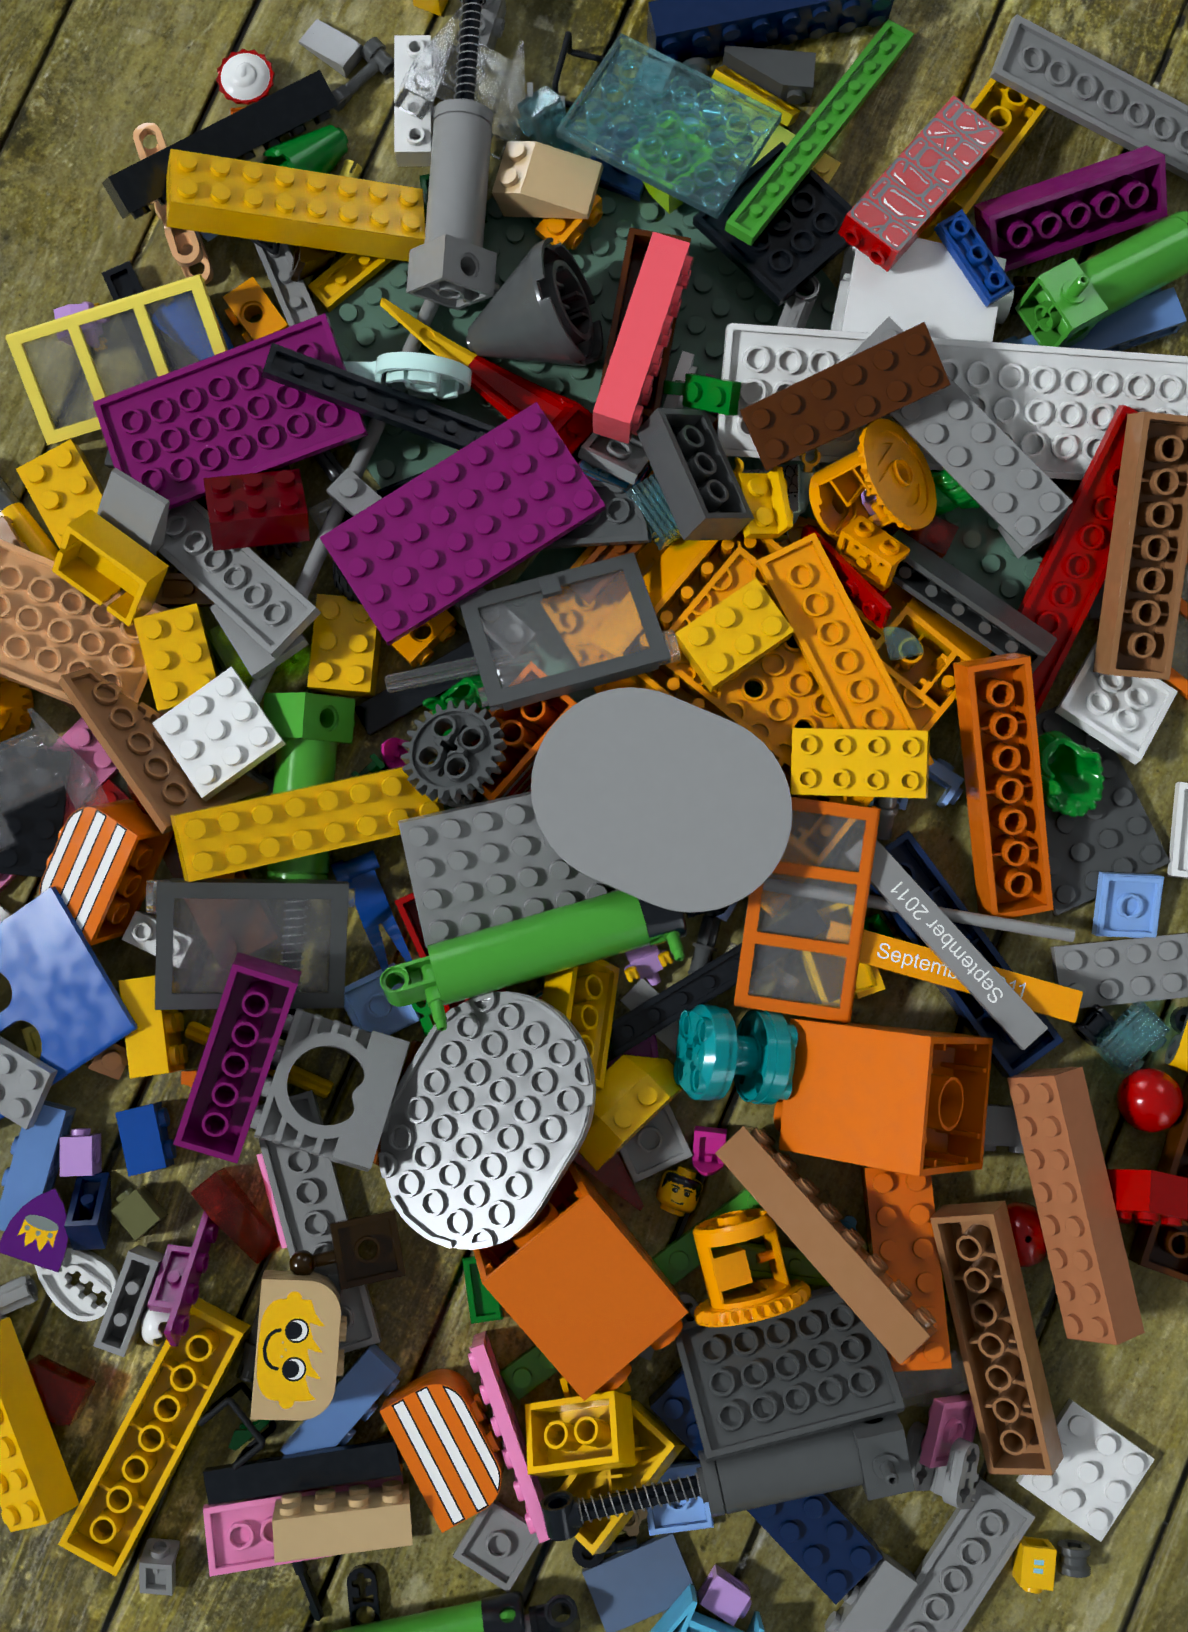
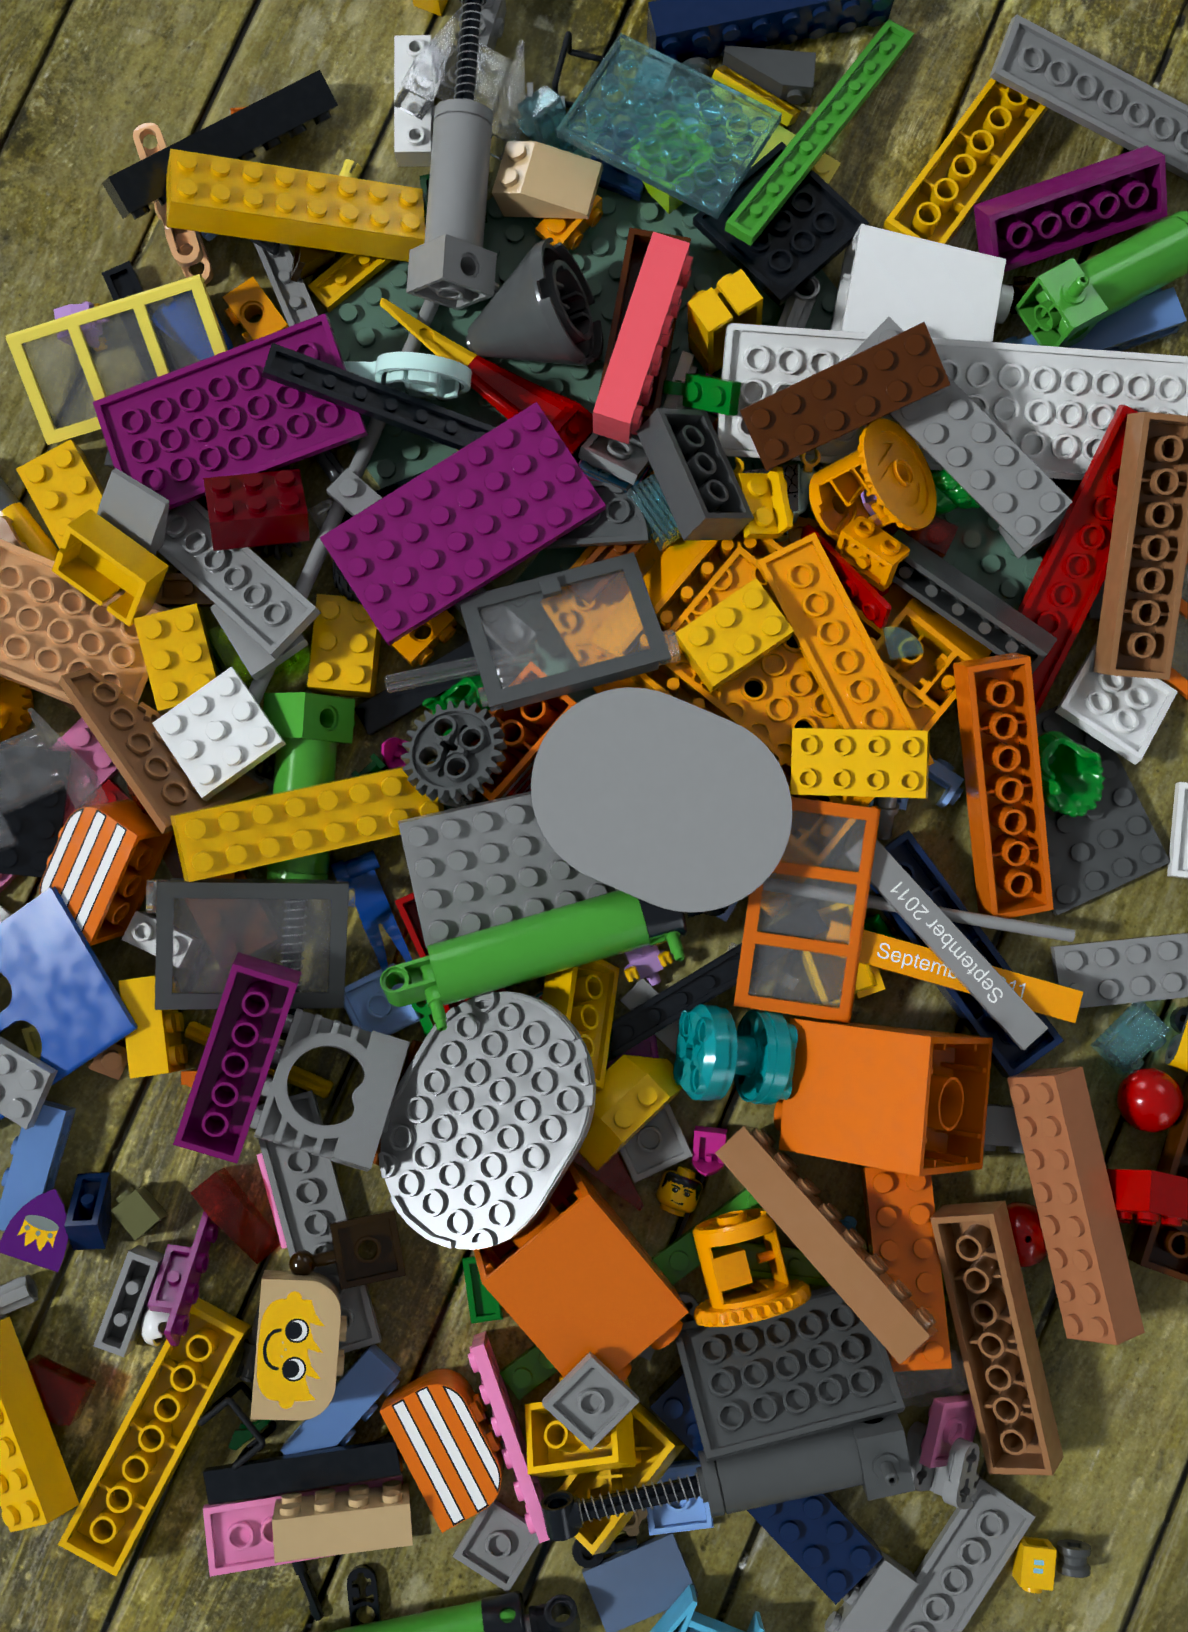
white piece [34,1244,119,1321] -> none
lavender brick [60,1128,102,1177] -> none
blue brick [115,1102,177,1177] -> none
light grey bracket [139,1538,180,1596] -> none
white piece [216,48,275,105] -> none
green cone [263,125,348,174] -> none
light grey slope [298,19,362,78] -> none
dark grey brick [332,37,394,112] -> none
dark grey axle [688,915,721,974] -> none
lavender brick [698,1564,752,1626] -> none
brick [838,95,1004,272] -> none
blue tile [934,209,1015,307] -> none
white plate [1016,1398,1155,1542] -> none
black bush [1072,1004,1116,1046] -> none
light blue tile [1092,871,1164,938] -> none
none -> light grey plate [542,1352,640,1450]
none -> yellow piece [687,269,763,375]

